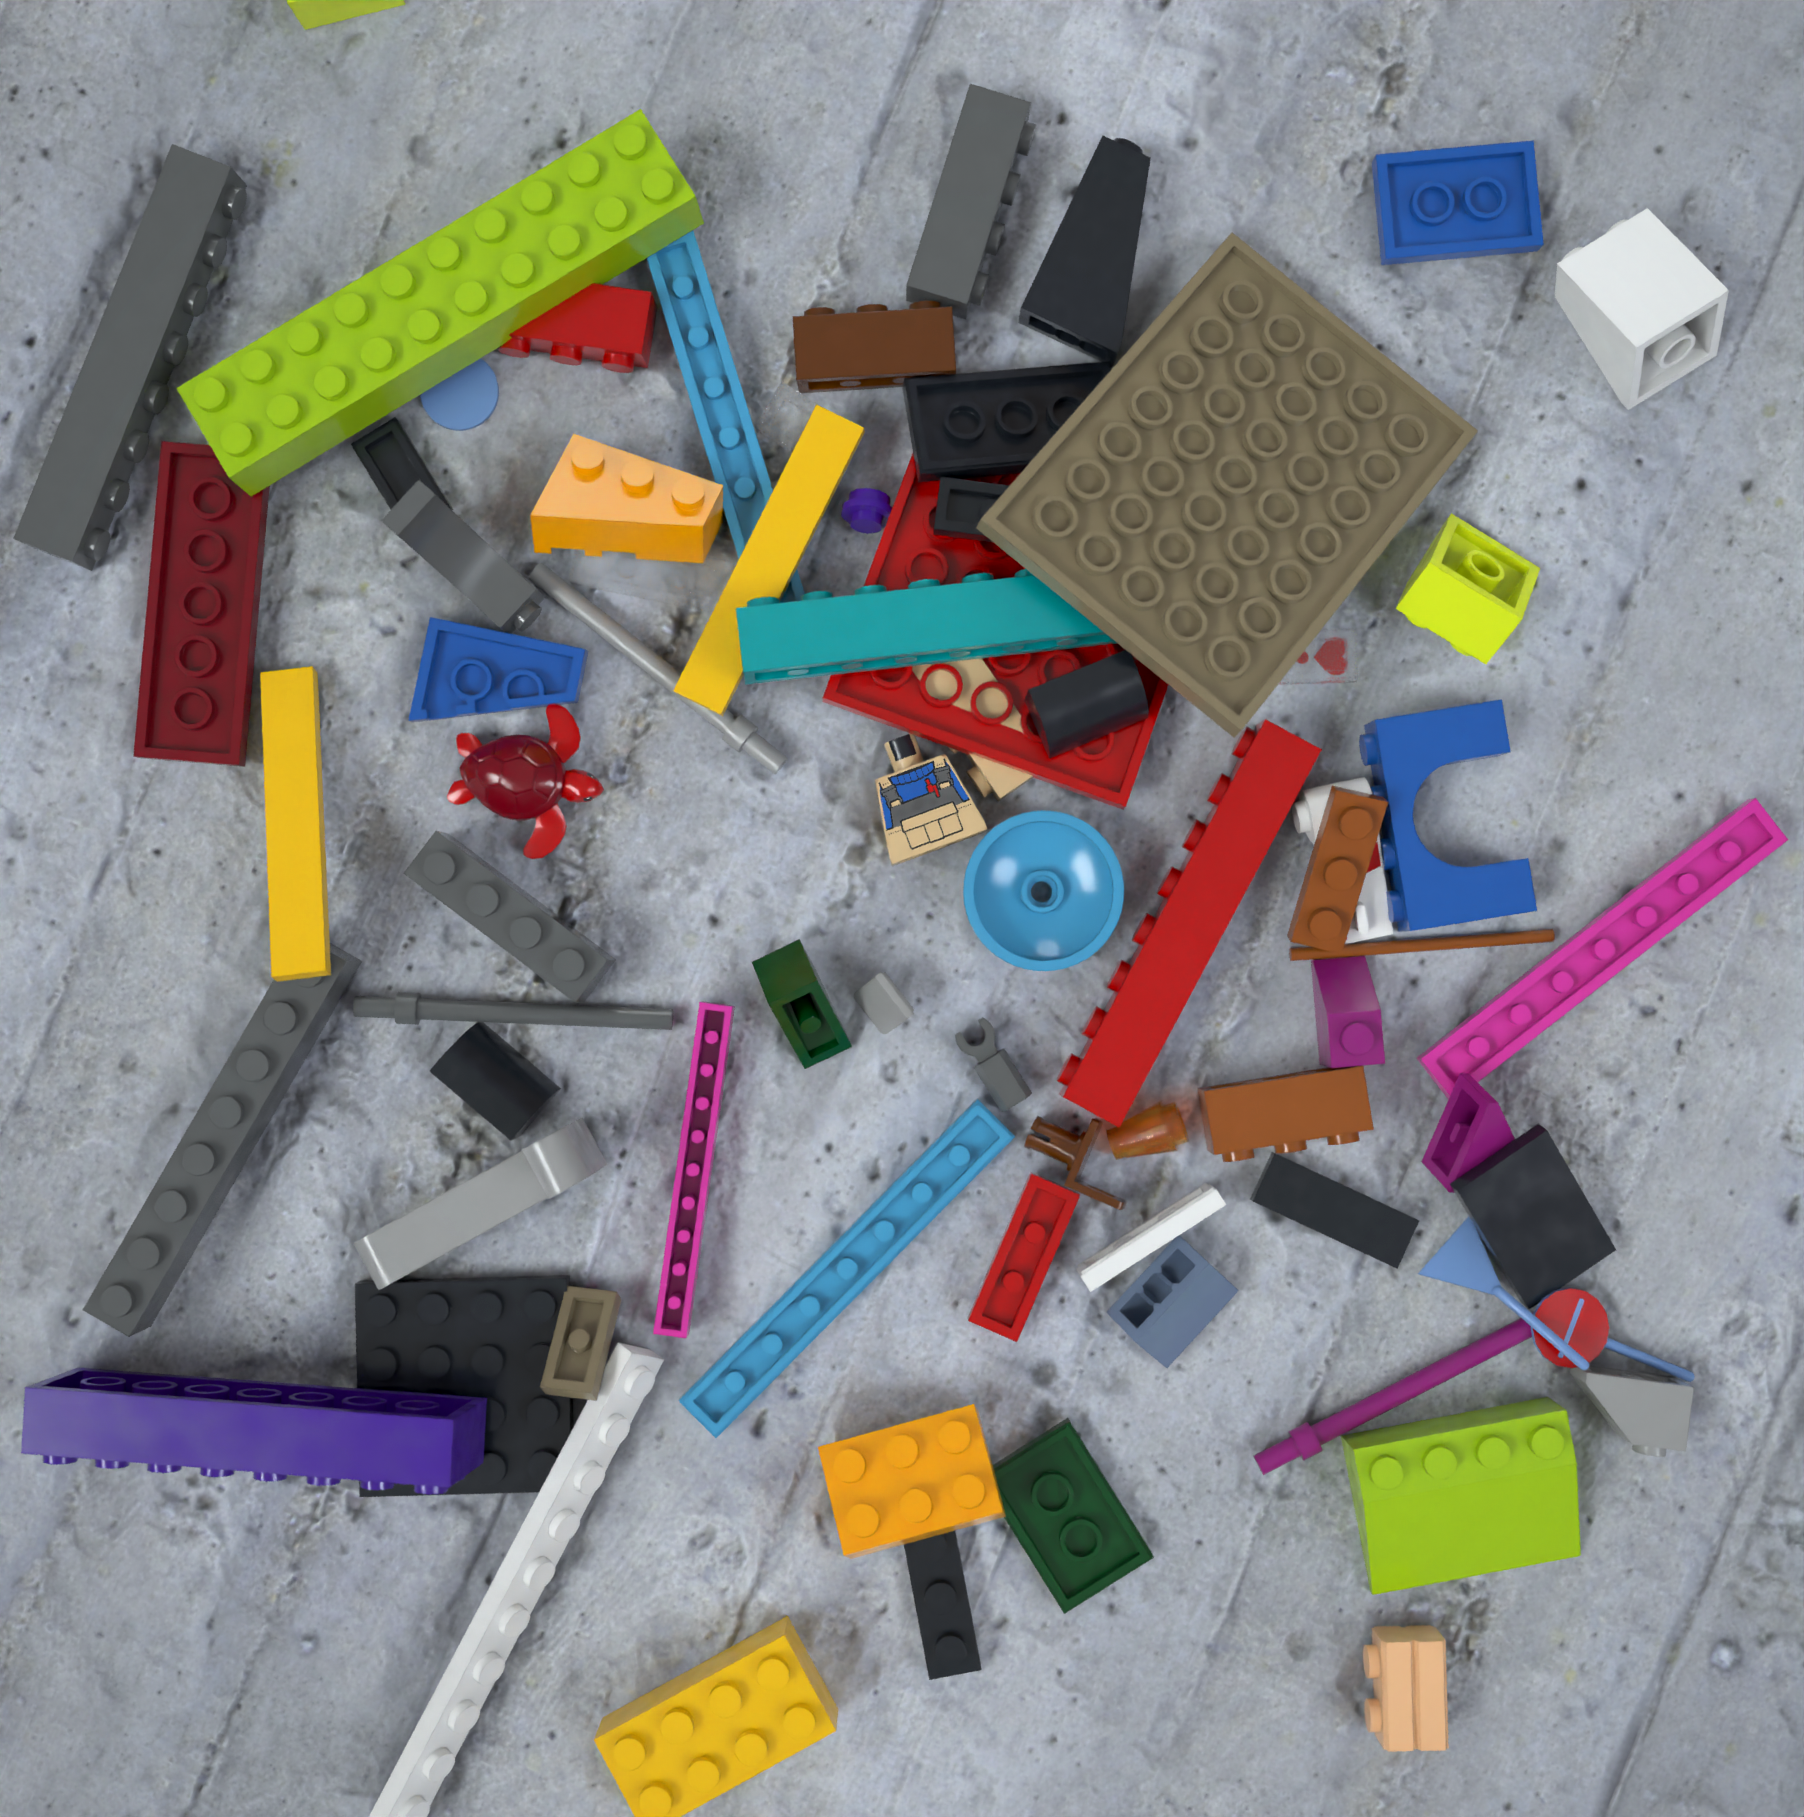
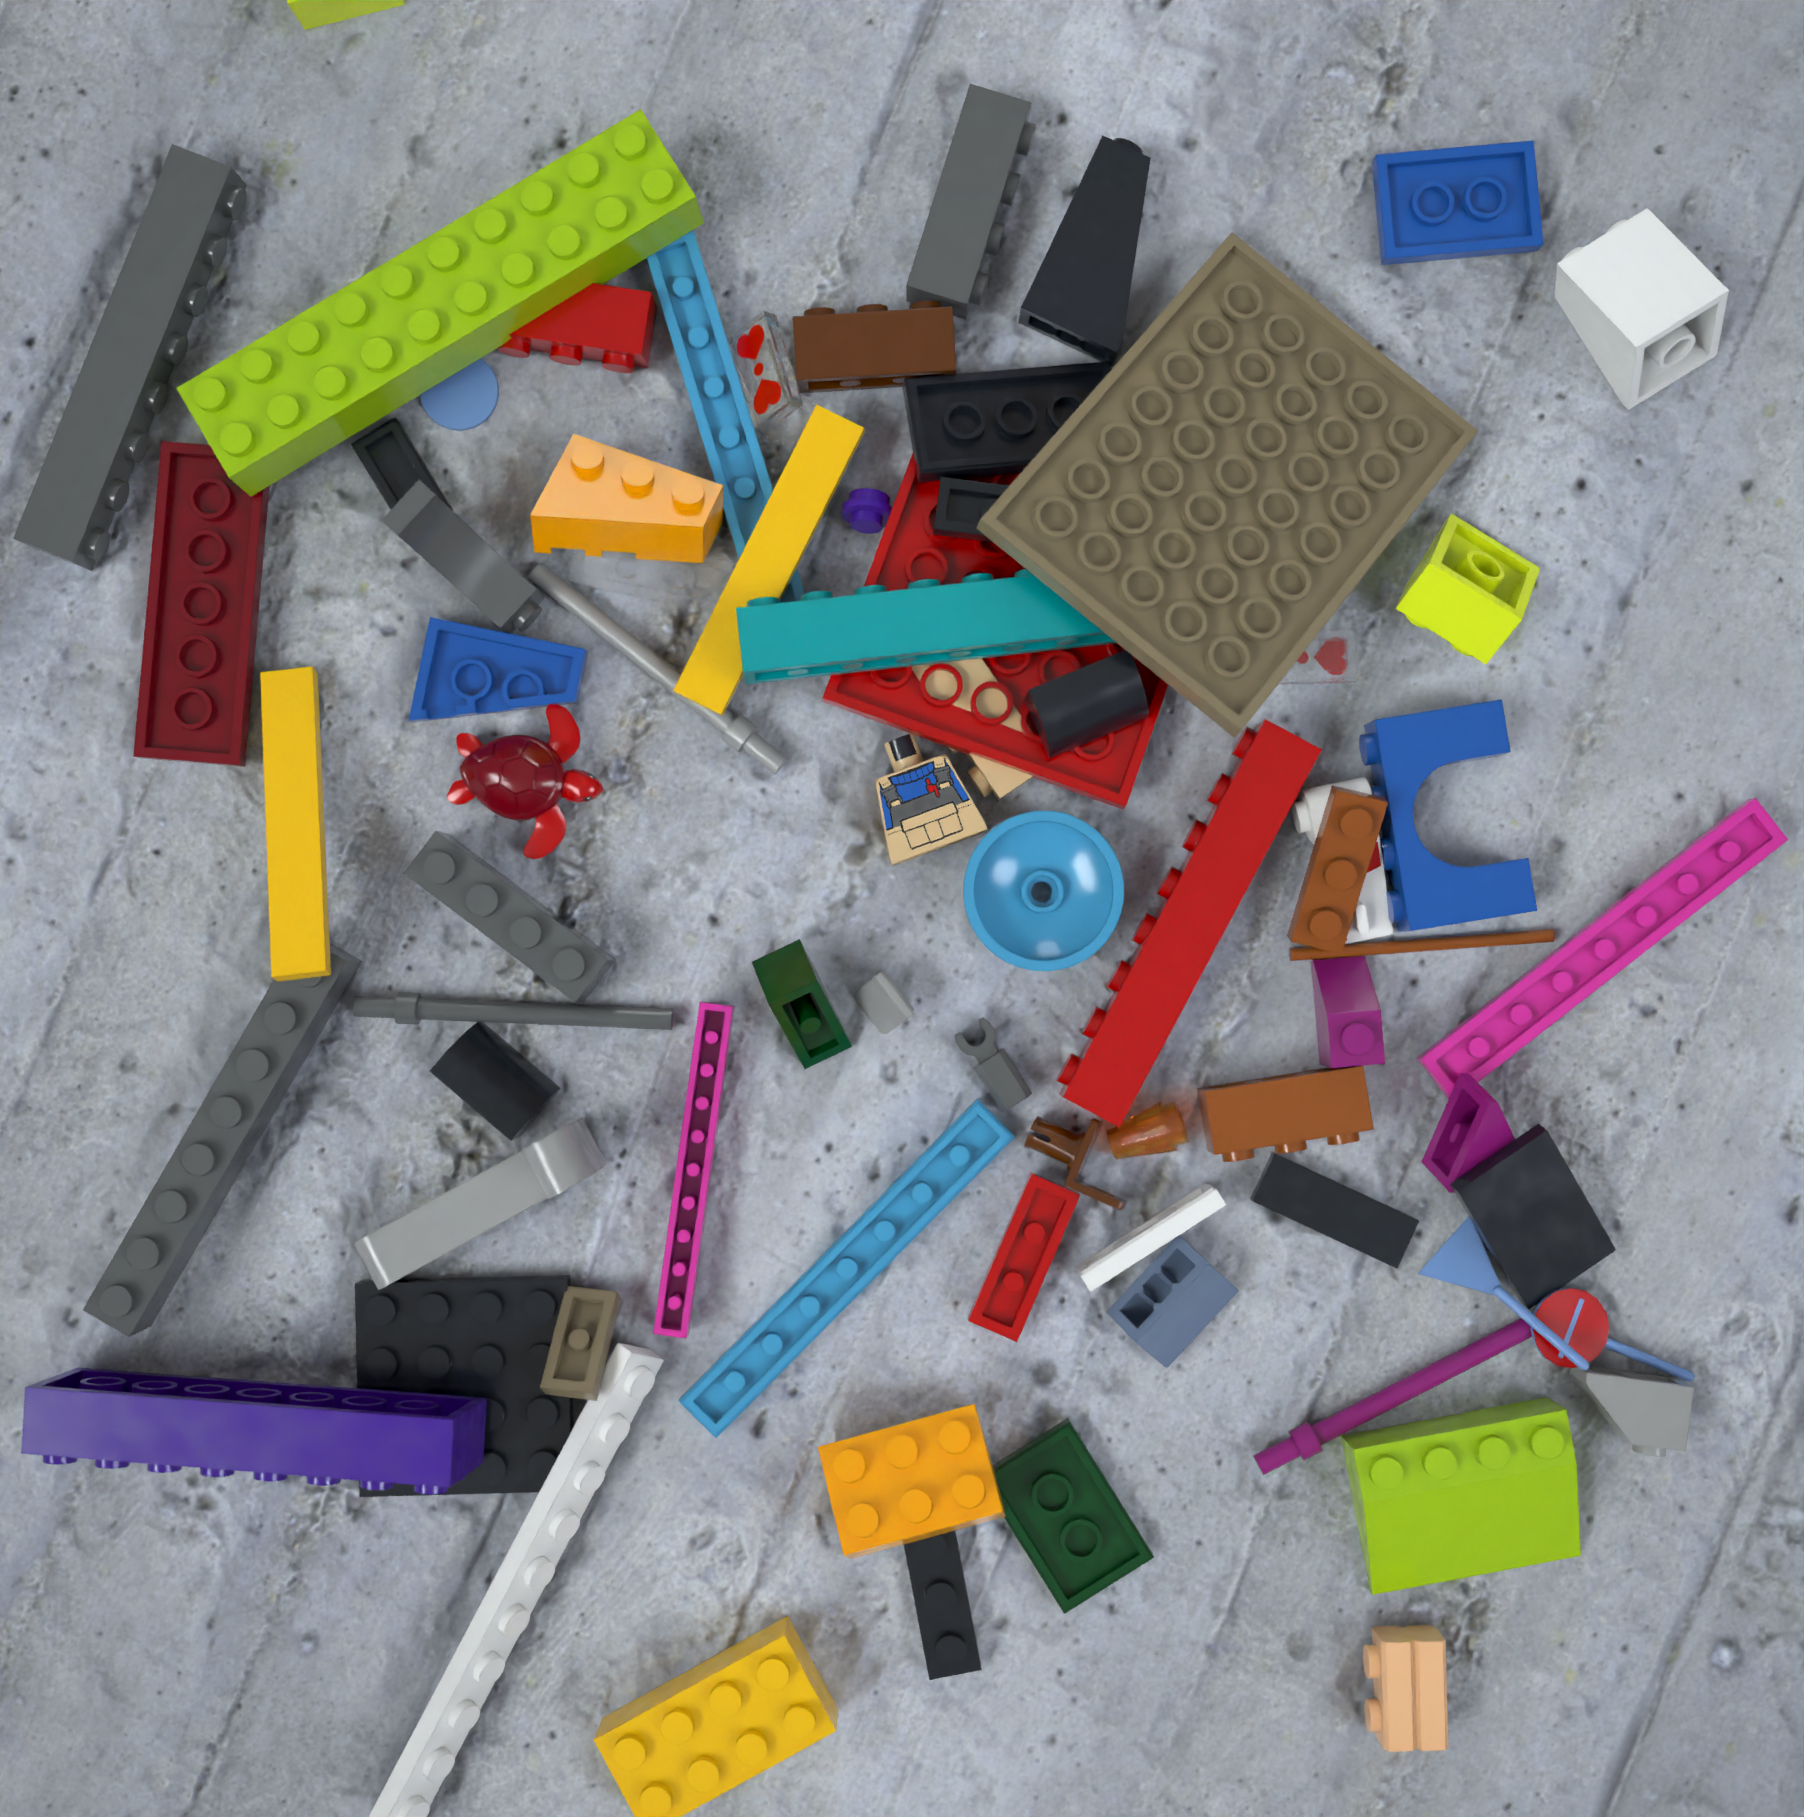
none -> clear tile [728,310,803,432]

